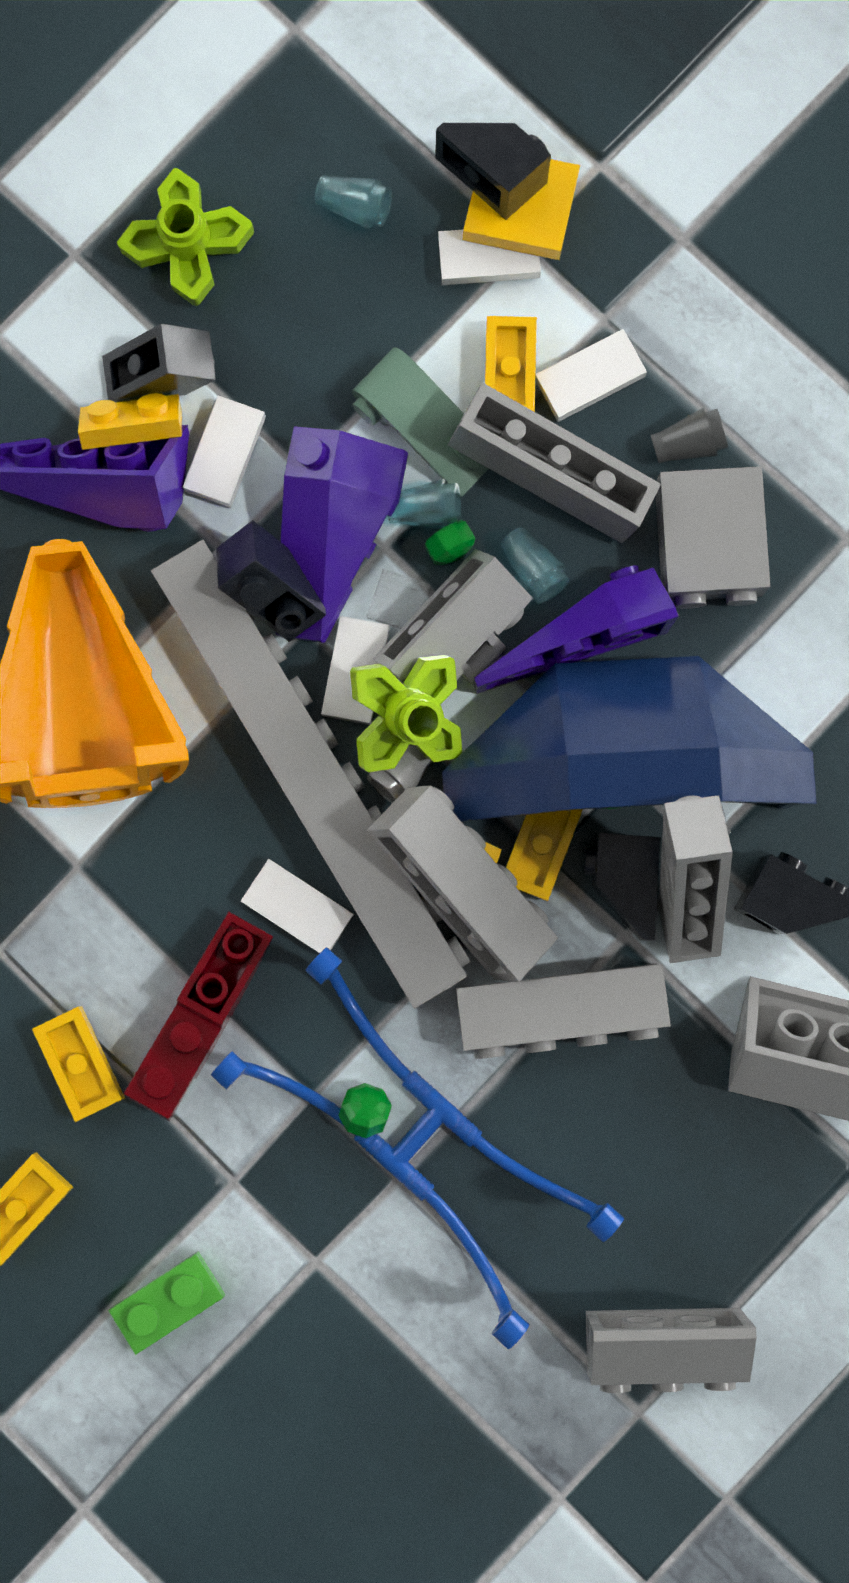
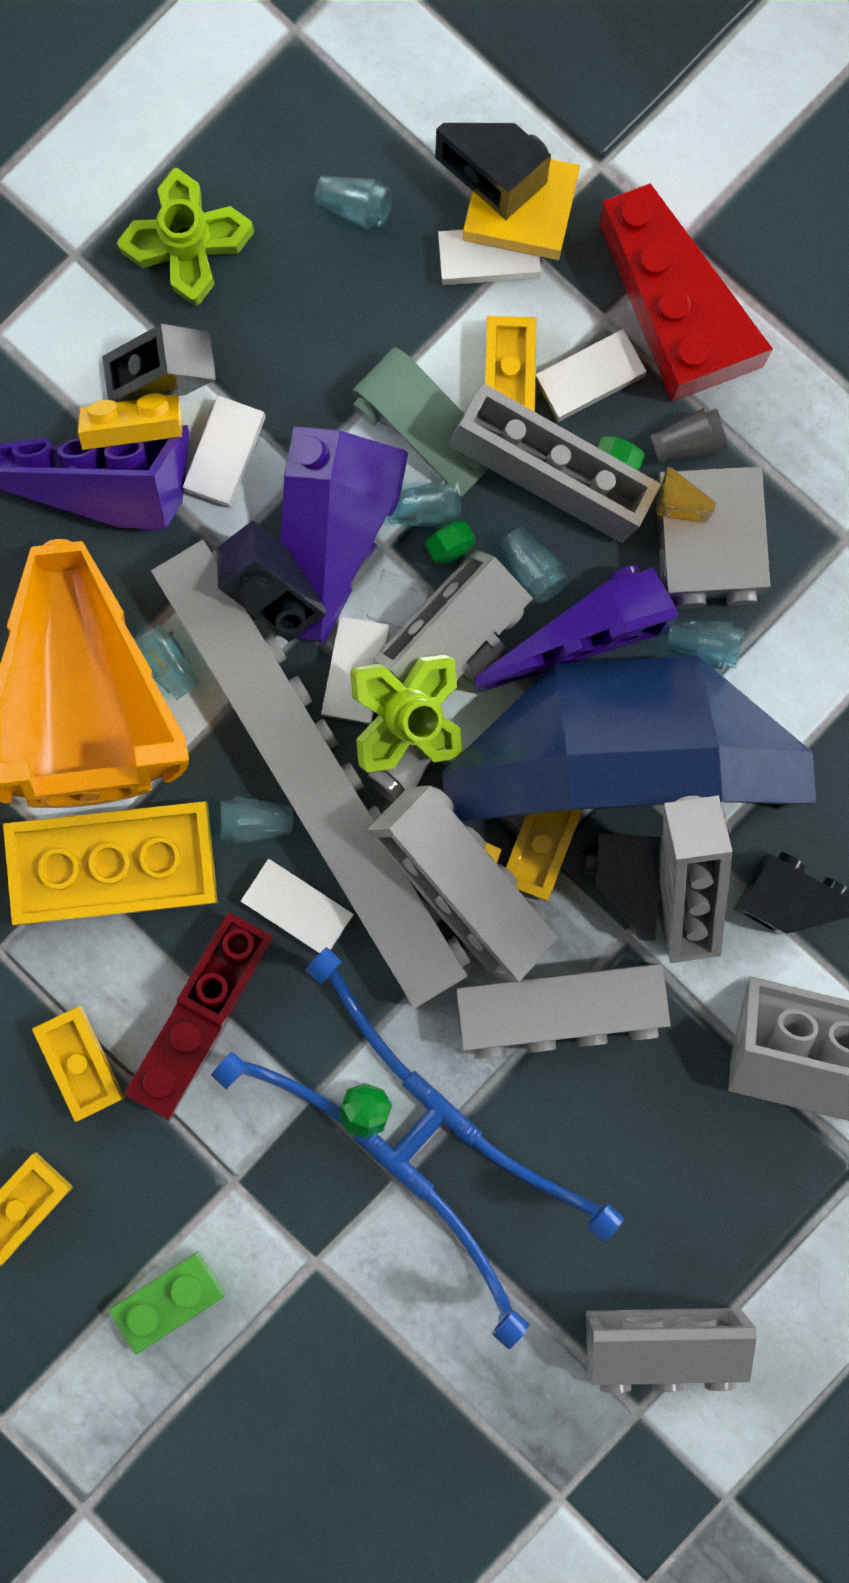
none -> yellow plate [3,801,218,925]
none -> clear light blue cone [136,623,200,700]
none -> clear light blue cone [219,795,293,846]
none -> green tile [598,436,645,471]
none -> red wedge [599,183,773,402]
none -> clear yellow slope [657,467,716,523]
none -> clear light blue cone [667,621,744,671]

